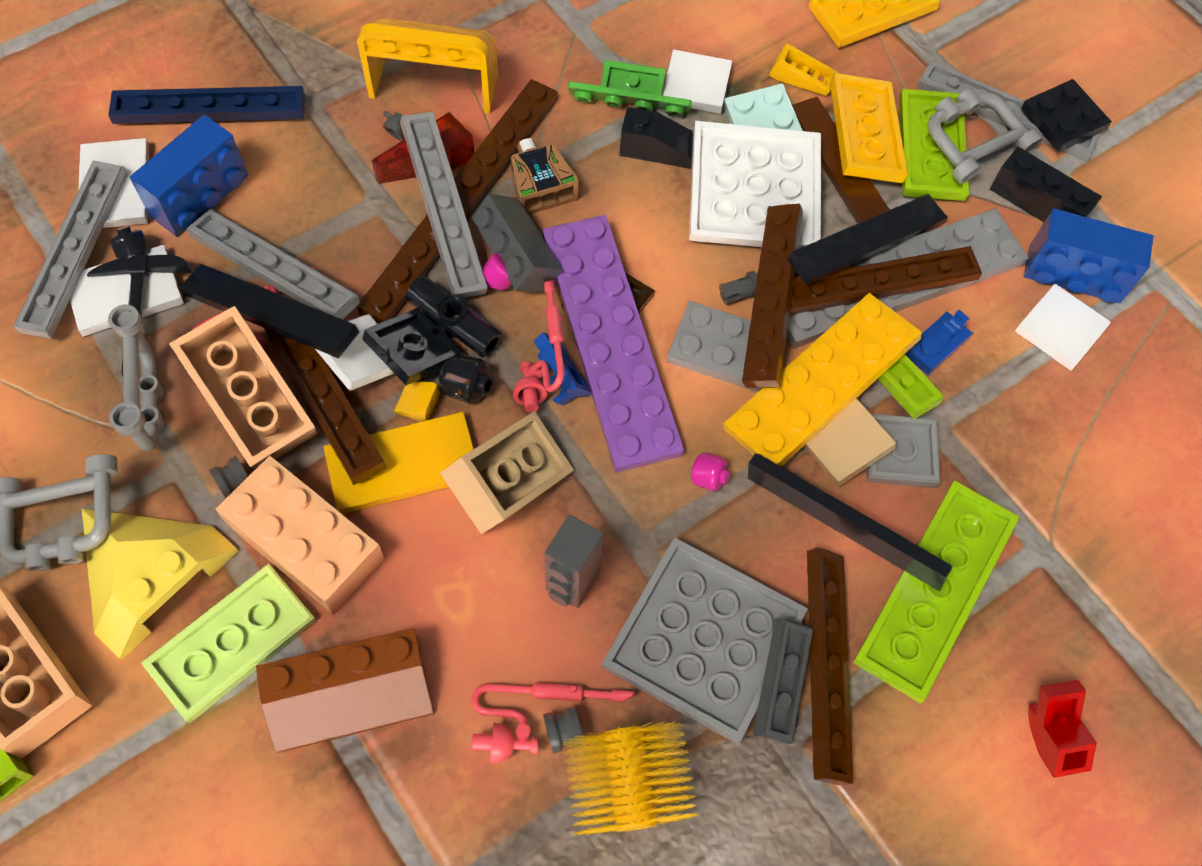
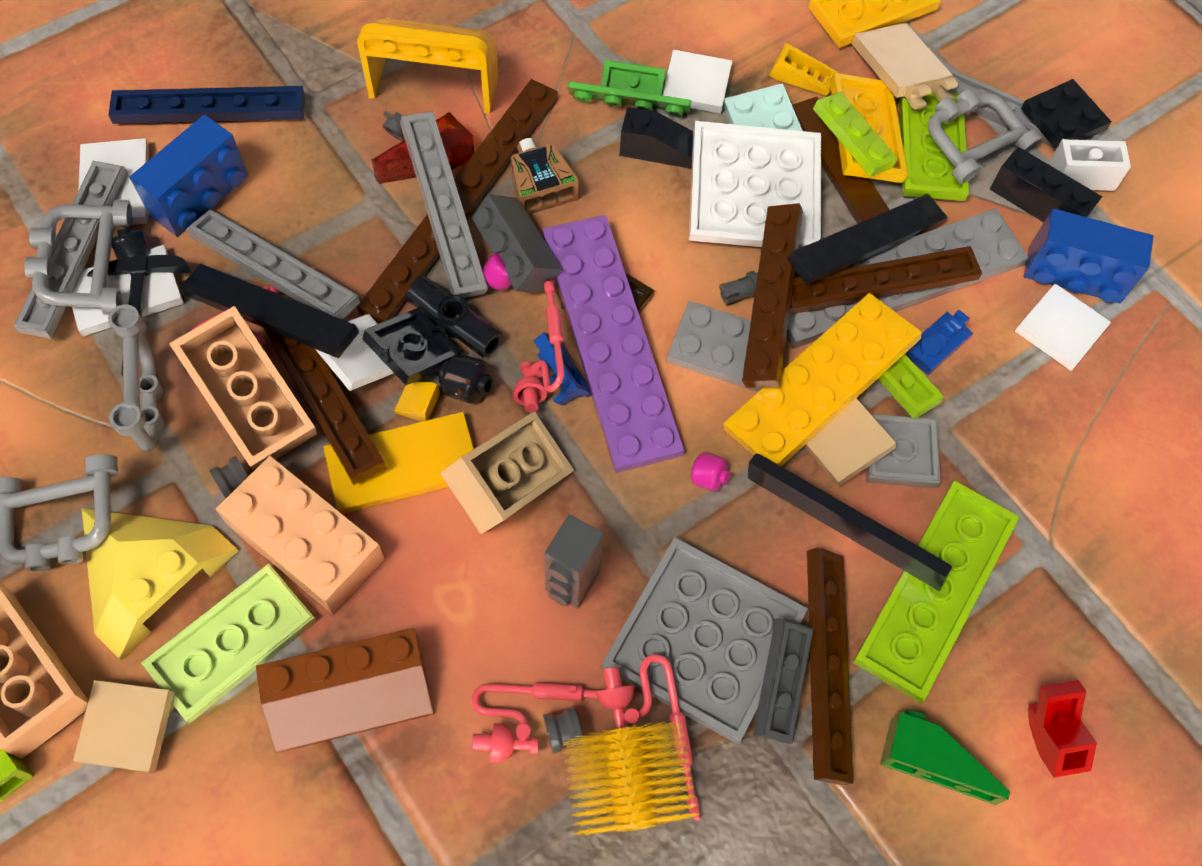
none -> light grey bar [24,199,132,315]
none -> tan tile [73,680,174,773]
none -> coral piece [595,654,700,821]
none -> lime plate [813,92,898,177]
none -> tan tile [852,23,958,110]
none -> green slope [880,711,1010,805]
none -> white brick [1048,139,1131,191]

